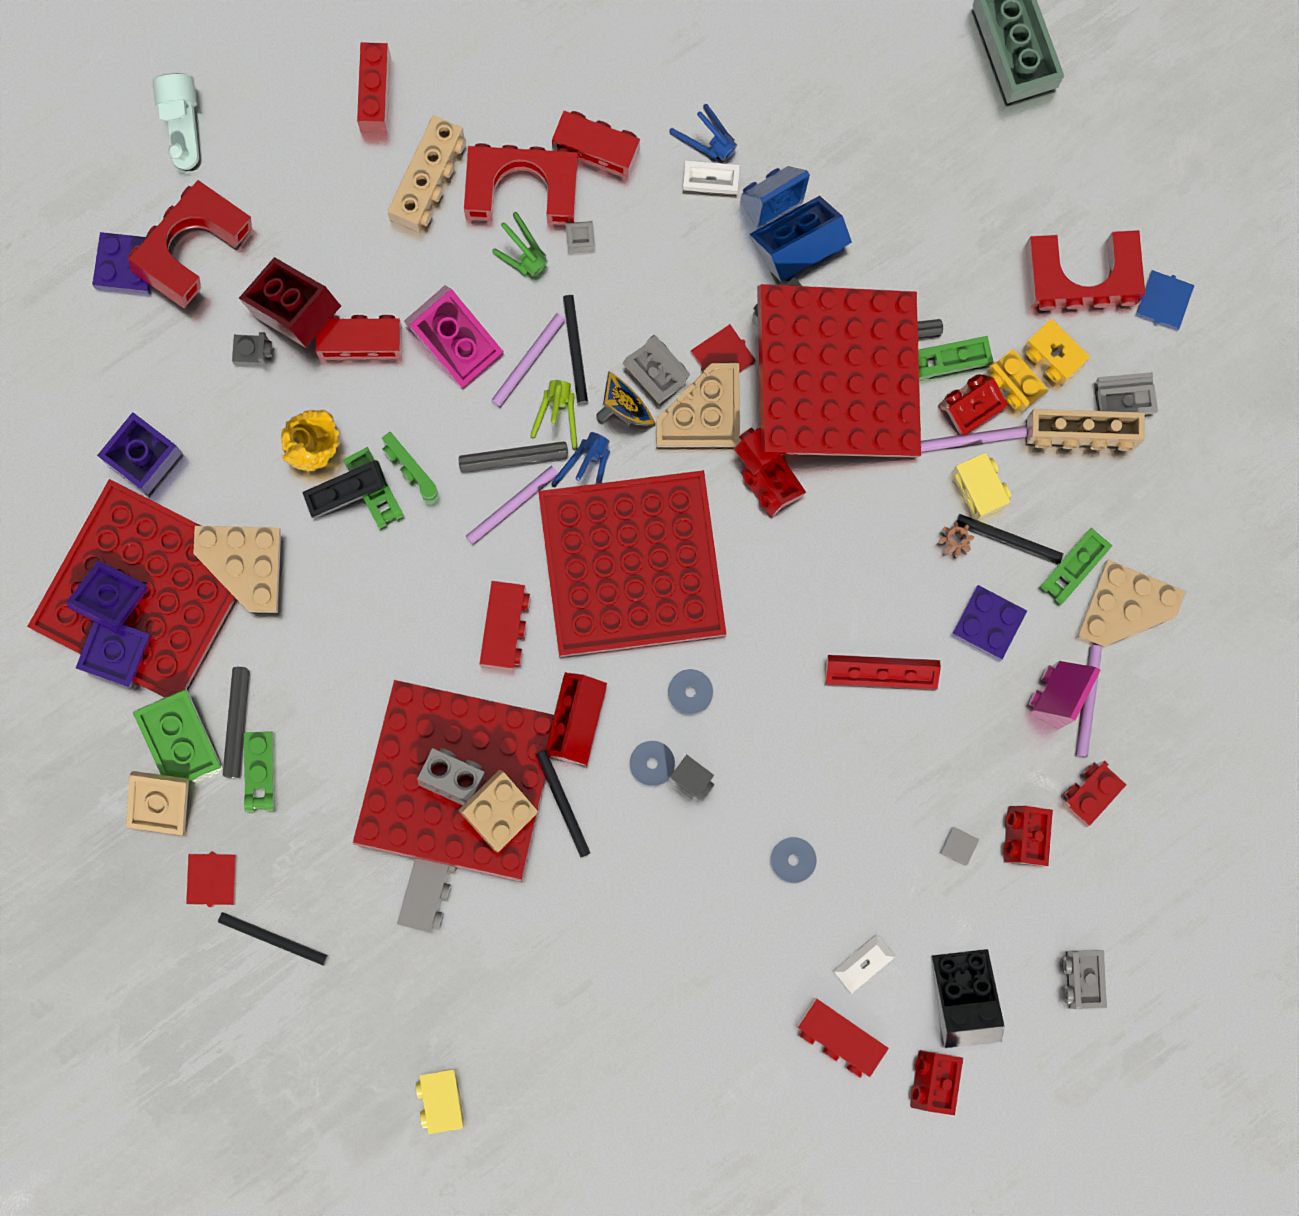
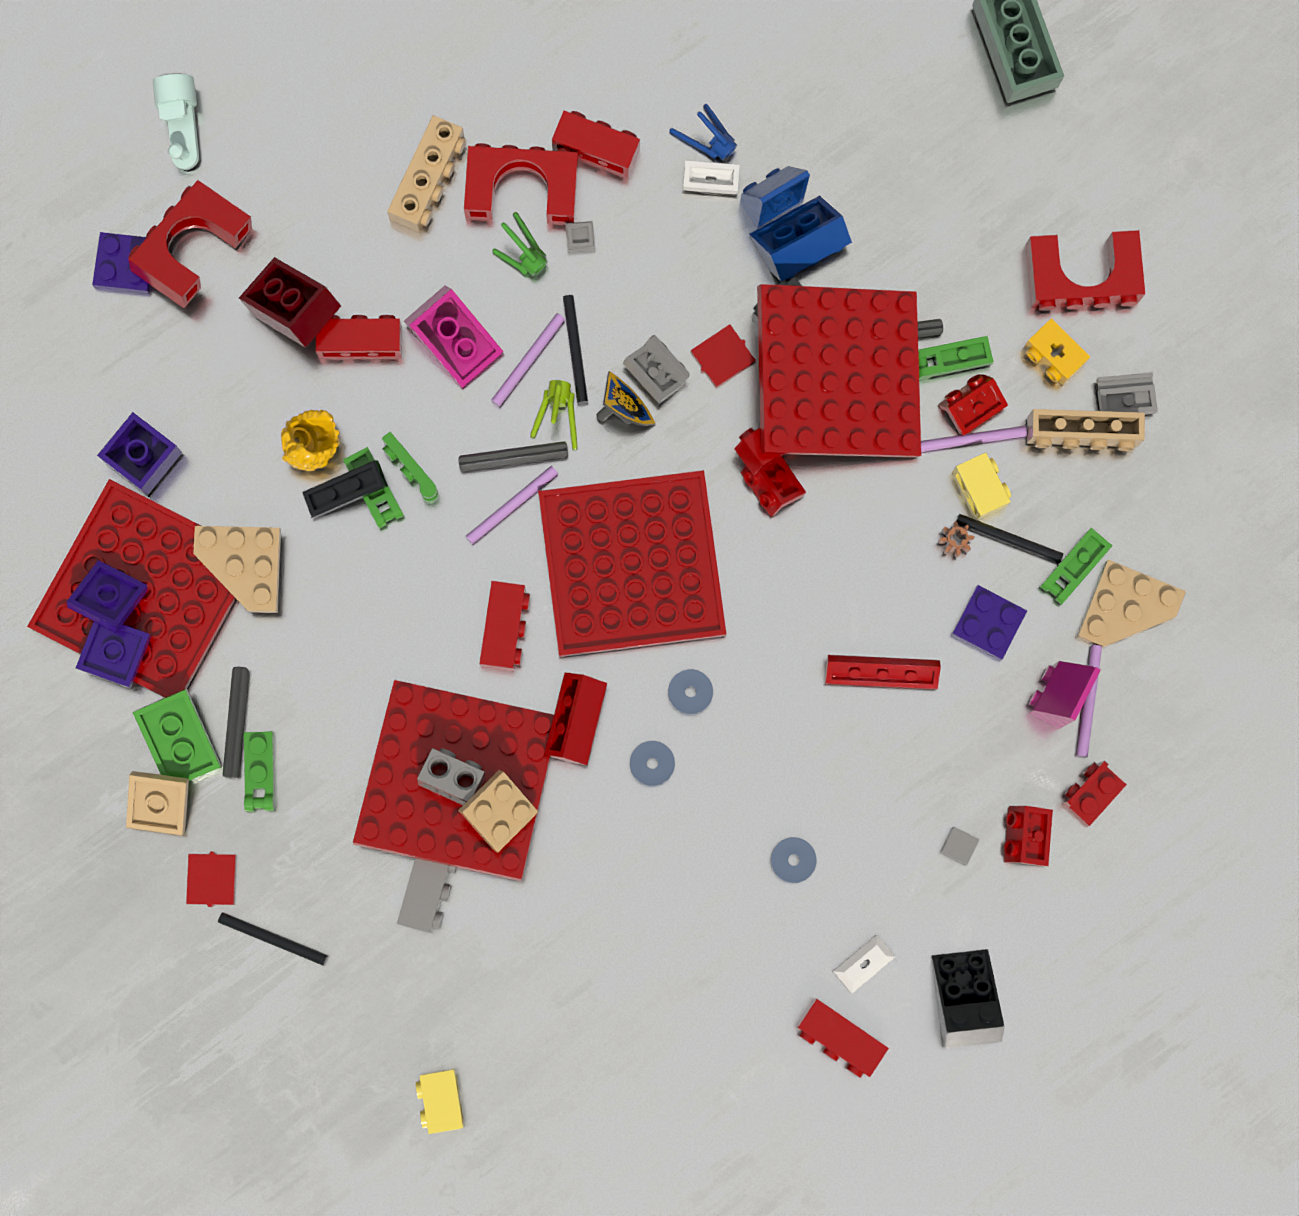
dark grey bracket [232,332,273,366] -> none
red brick [357,42,391,133] -> none
black bar [535,749,591,857] -> none
blue plant [551,432,610,487] -> none
tan plate [656,363,740,447] -> none
dark grey brick [668,754,715,802] -> none
red bracket [911,1050,963,1116] -> none
yellow bracket [987,349,1049,413] -> none
light grey bracket [1064,950,1107,1009] -> none
blue piece [1136,270,1195,330] -> none

